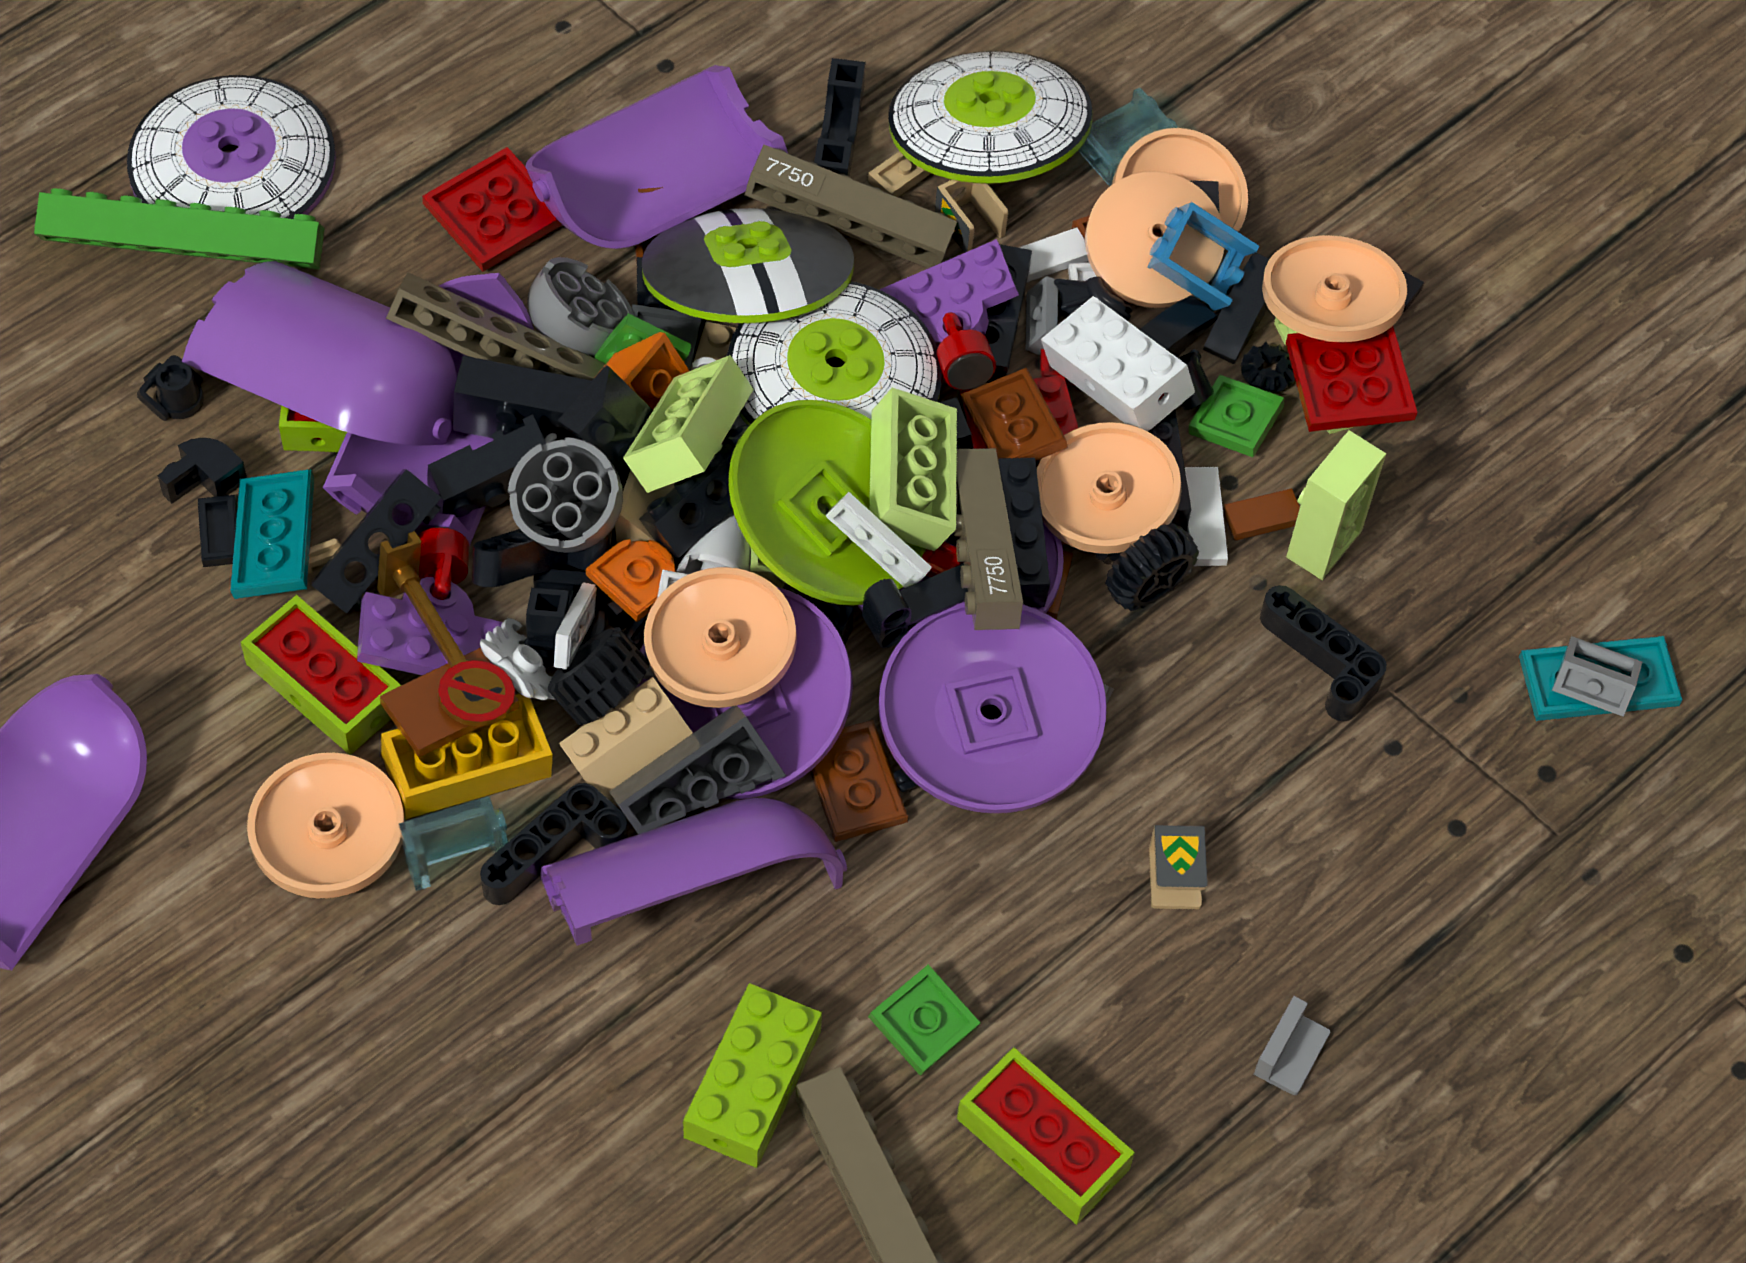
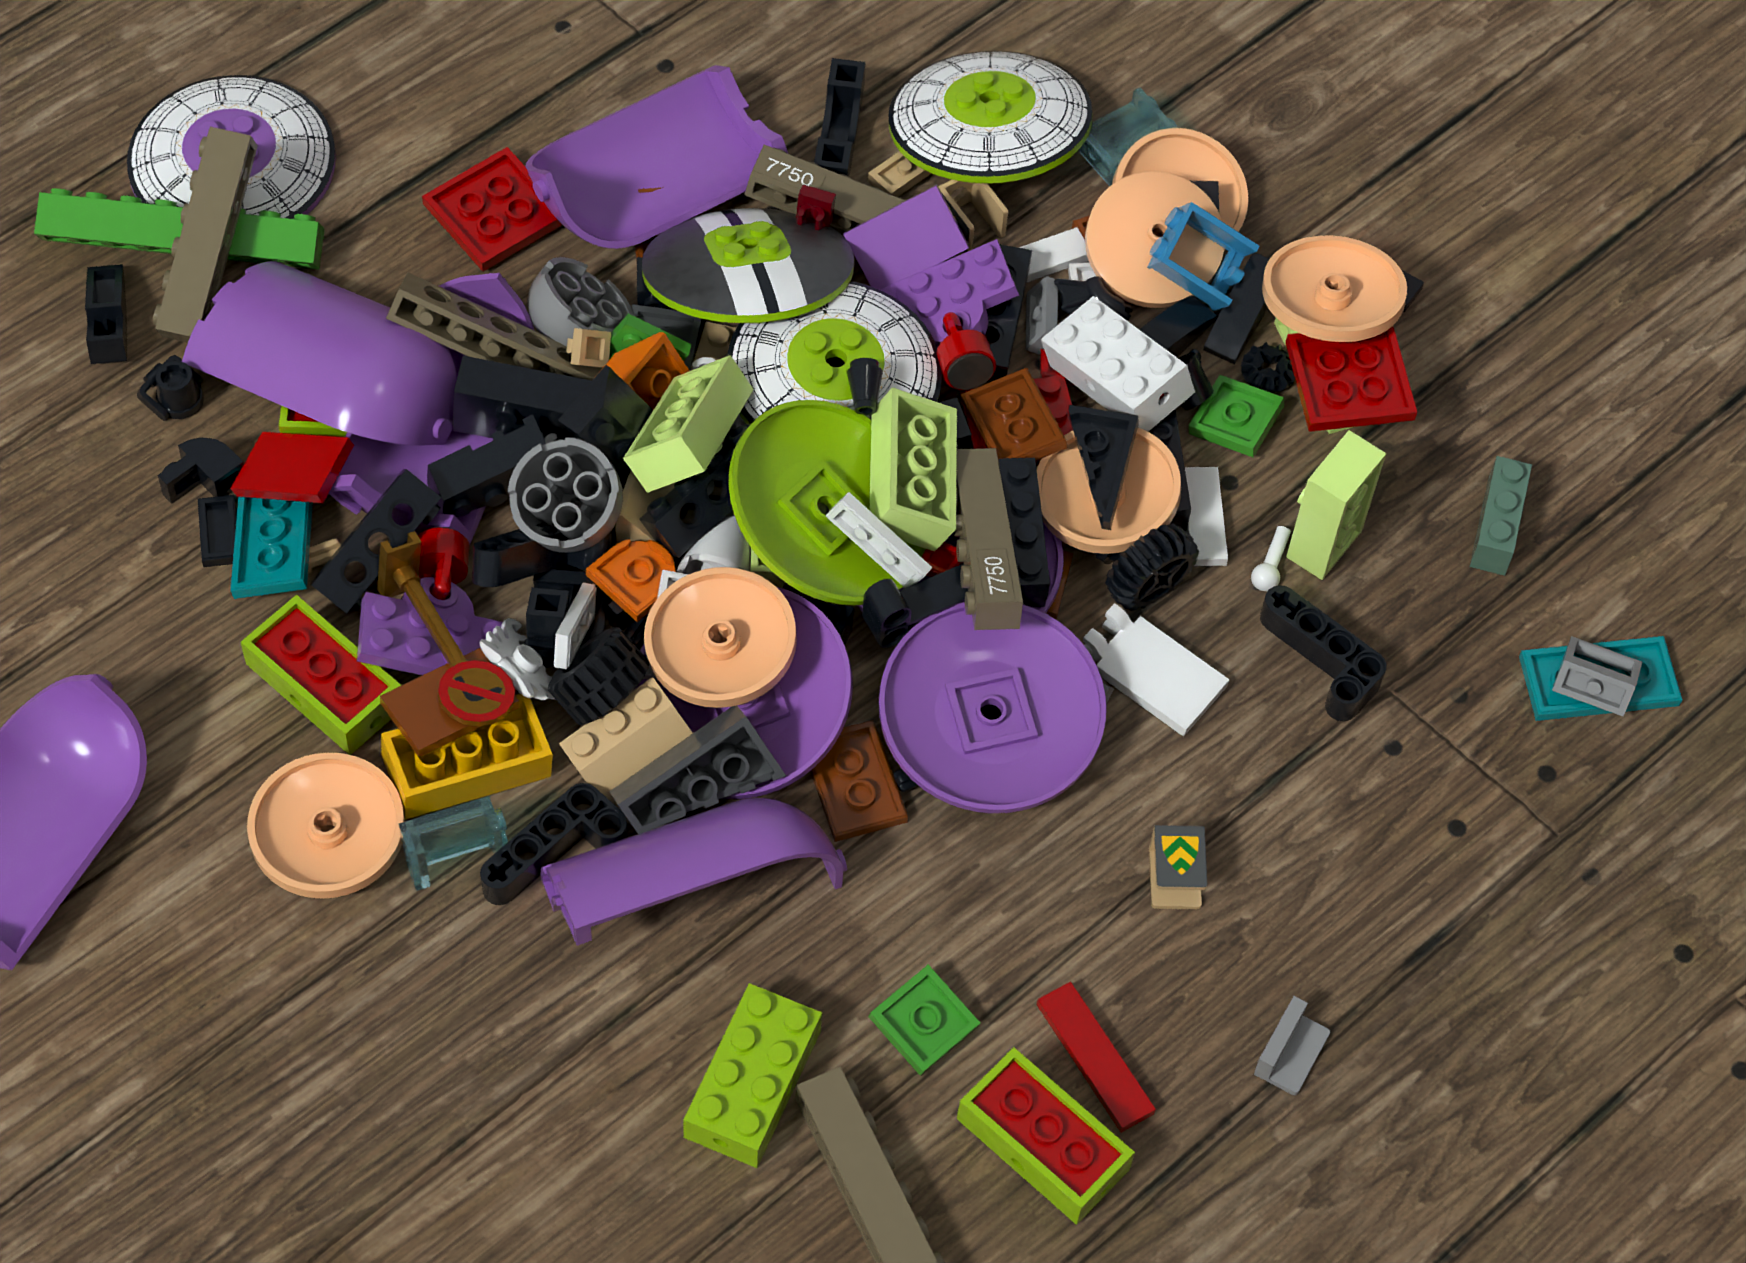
dark orange tile [1223,488,1300,541] -> none
none -> black slope [85,264,127,364]
none -> dark tan brick [153,126,258,343]
none -> red tile [230,432,355,503]
none -> tan tile [566,328,612,367]
none -> dark red tile [796,184,836,231]
none -> medium lavender tile [843,185,969,289]
none -> black cone [847,358,883,415]
none -> red tile [1036,981,1156,1133]
none -> black wing [1069,405,1139,530]
none -> white tile [1083,603,1229,737]
none -> white bar [1251,526,1291,591]
none -> sand green brick [1469,456,1532,576]

